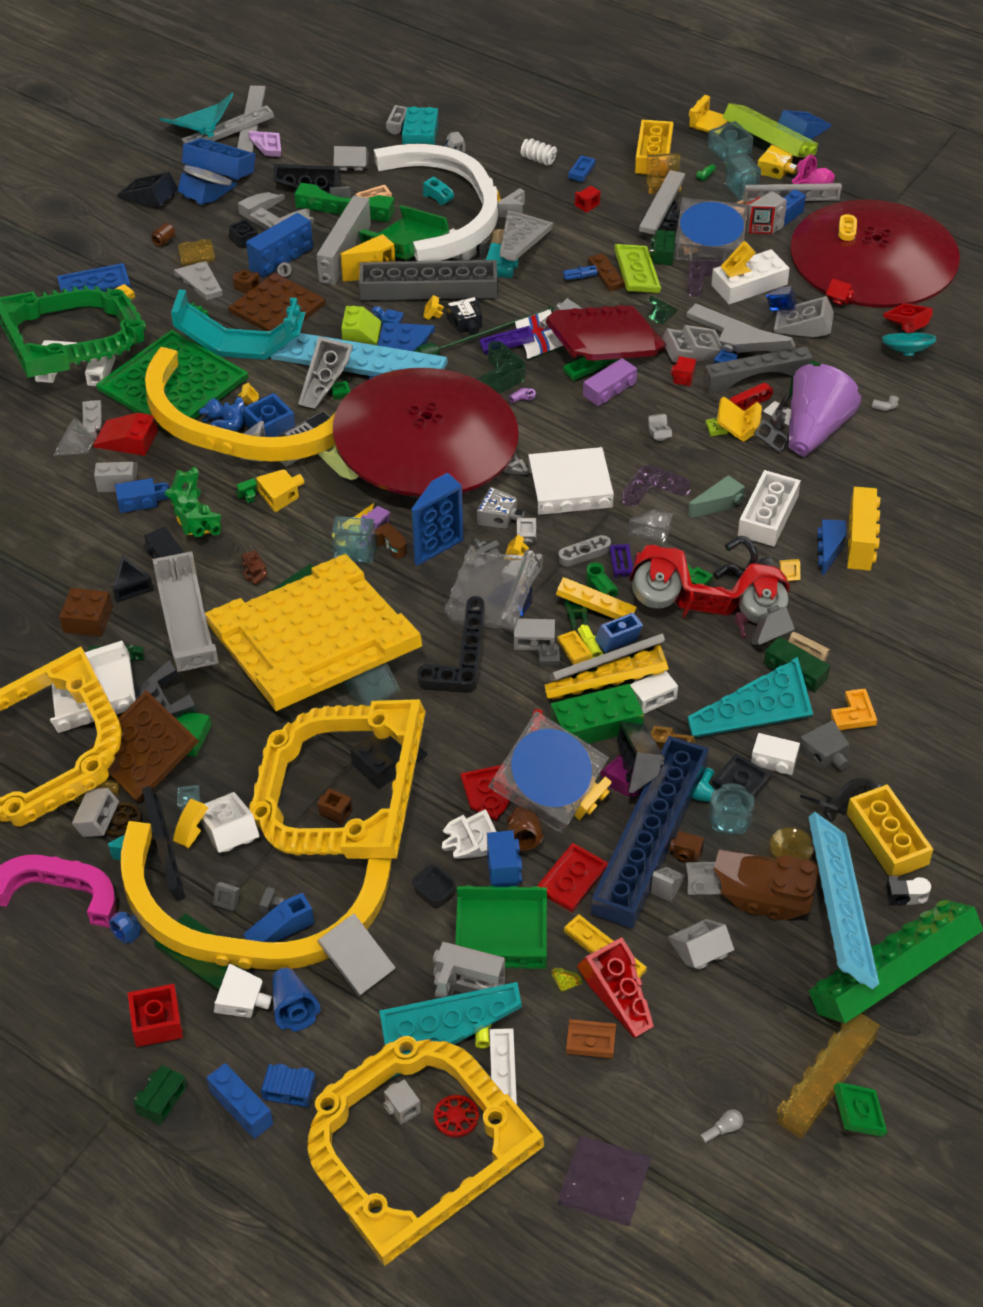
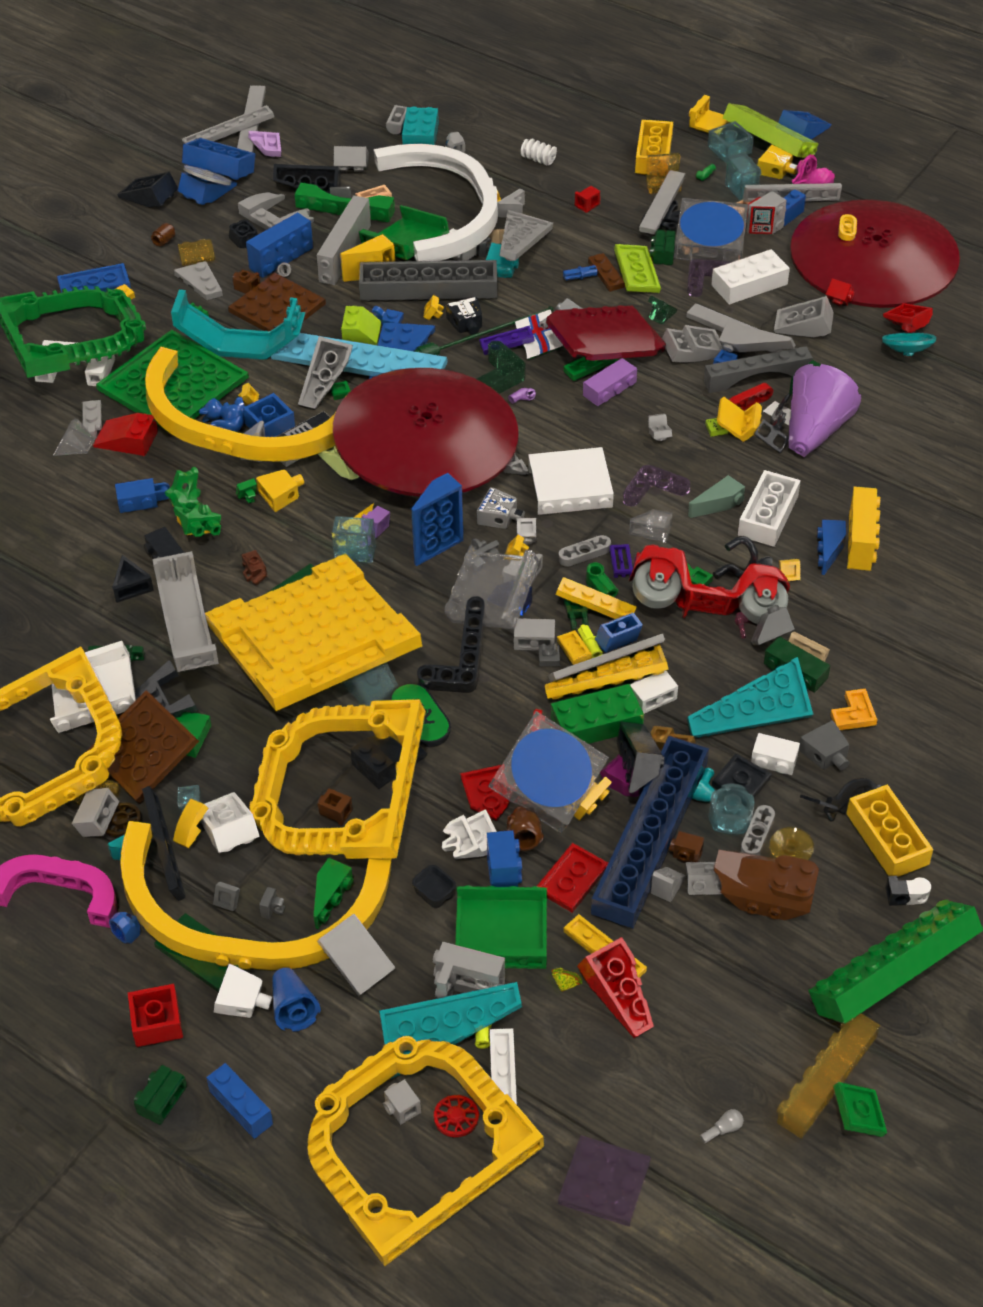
reddish brown brick [59,588,113,637] -> none
light grey slope [94,462,138,492] -> none
teal panel [159,92,233,138] -> none
blue slope [243,893,314,943] -> none
blue brick [261,1064,316,1108] -> none
reddish brown leg [373,522,407,558] -> none
teal leg [423,176,454,205] -> none
dark orange plate [566,1019,616,1058] -> none
blue plate [568,155,596,182] -> none
light grey slope [668,919,734,969] -> none
red brick [671,356,697,386] -> none
yellow slope [721,241,756,278] -> none
clear blue slope [766,286,797,311] -> none
medium azure plate [809,812,879,989] -> none
light grey arm [872,396,899,411] -> none
none -> green slope [314,858,354,929]
none -> green tile [390,683,451,747]
none -> light grey beam [741,805,775,855]

